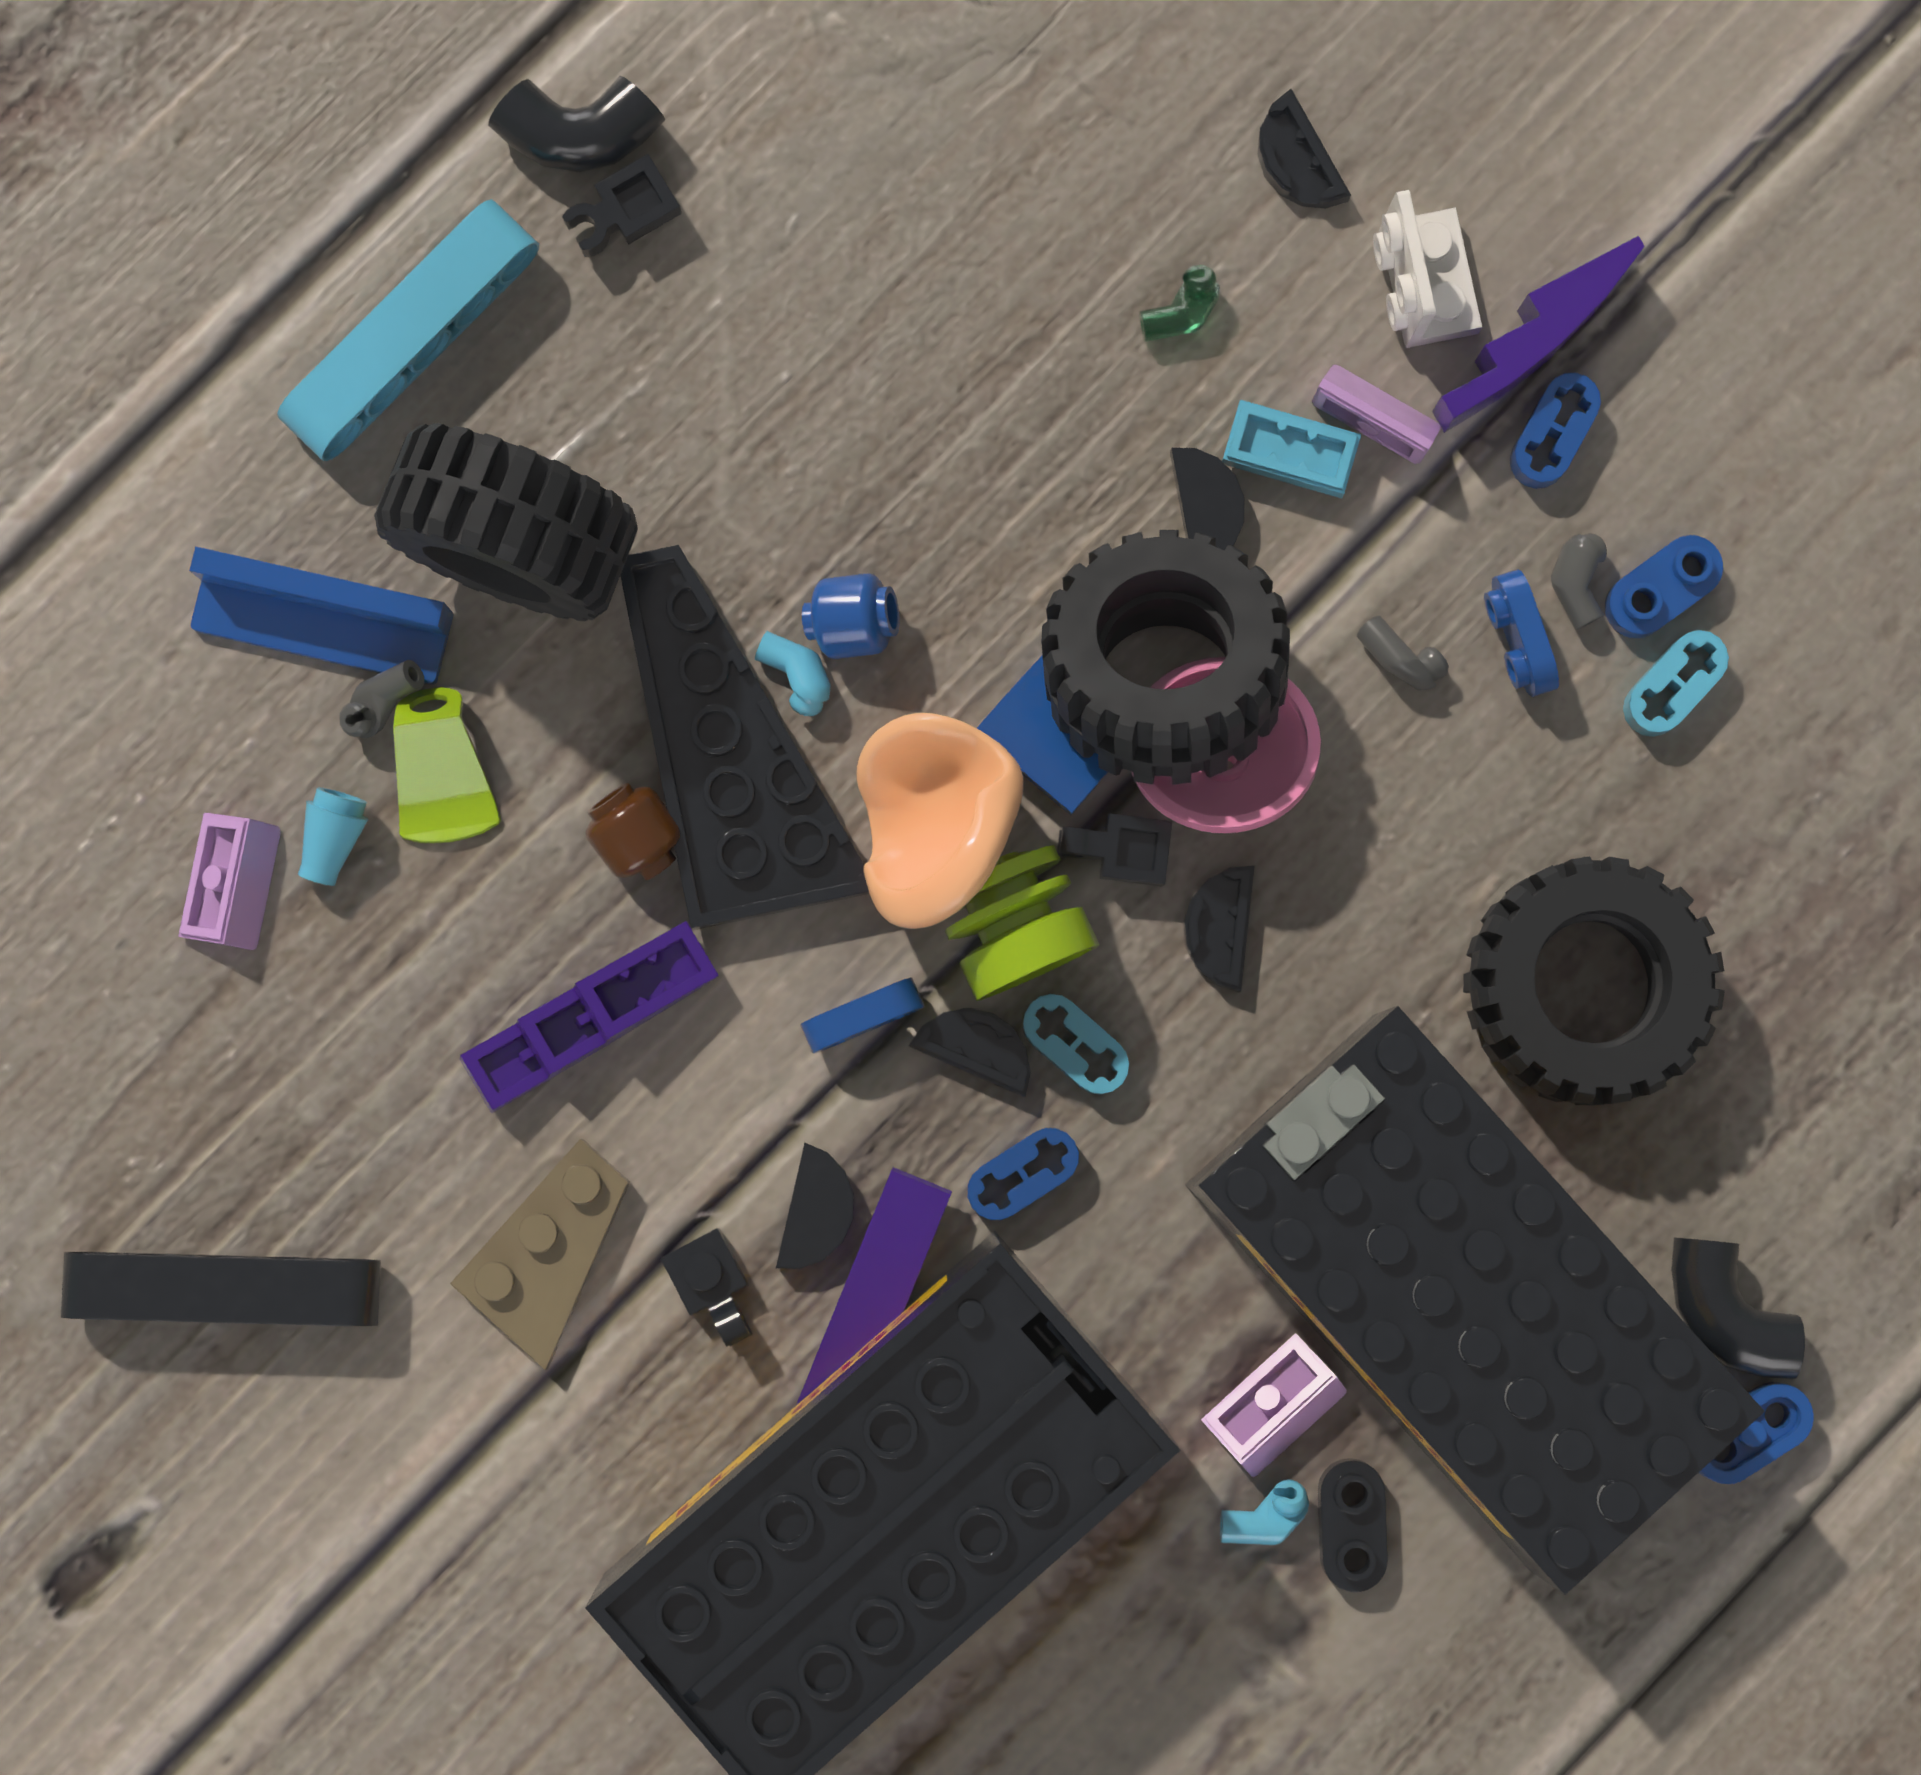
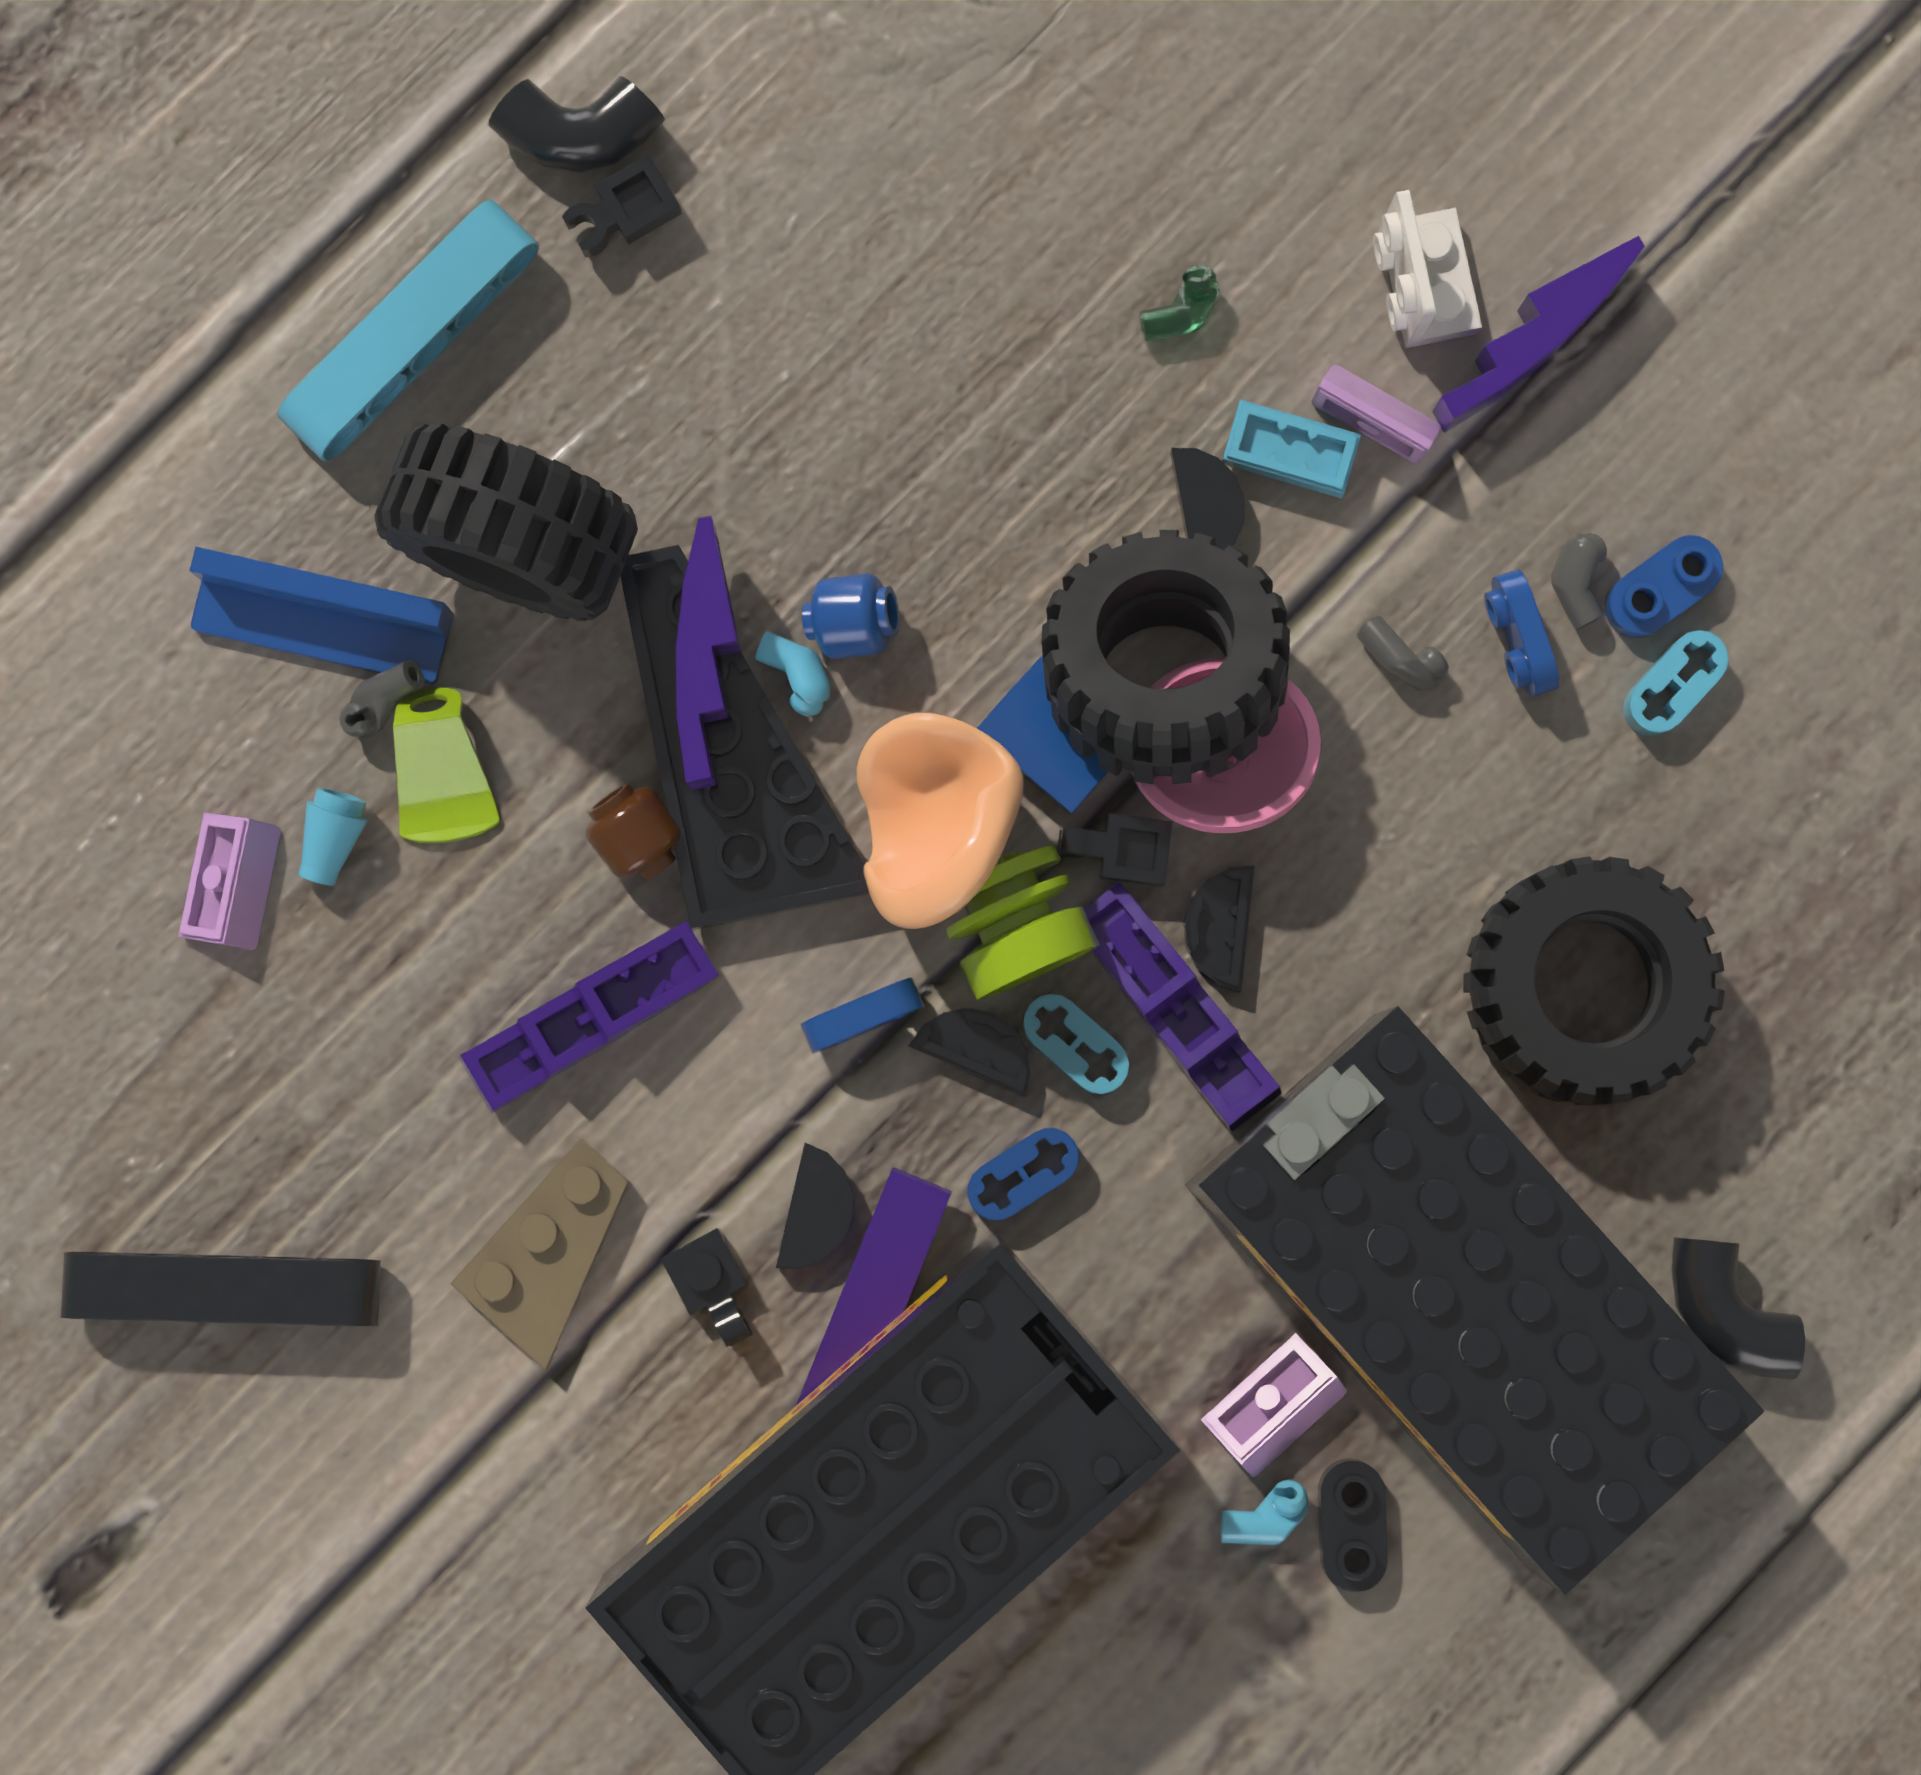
black tile [1257,89,1351,209] -> none
blue beam [1510,372,1601,489] -> none
blue plate [1699,1382,1814,1484] -> none
none -> dark purple slope [676,516,741,790]
none -> dark purple slope [1083,882,1282,1132]

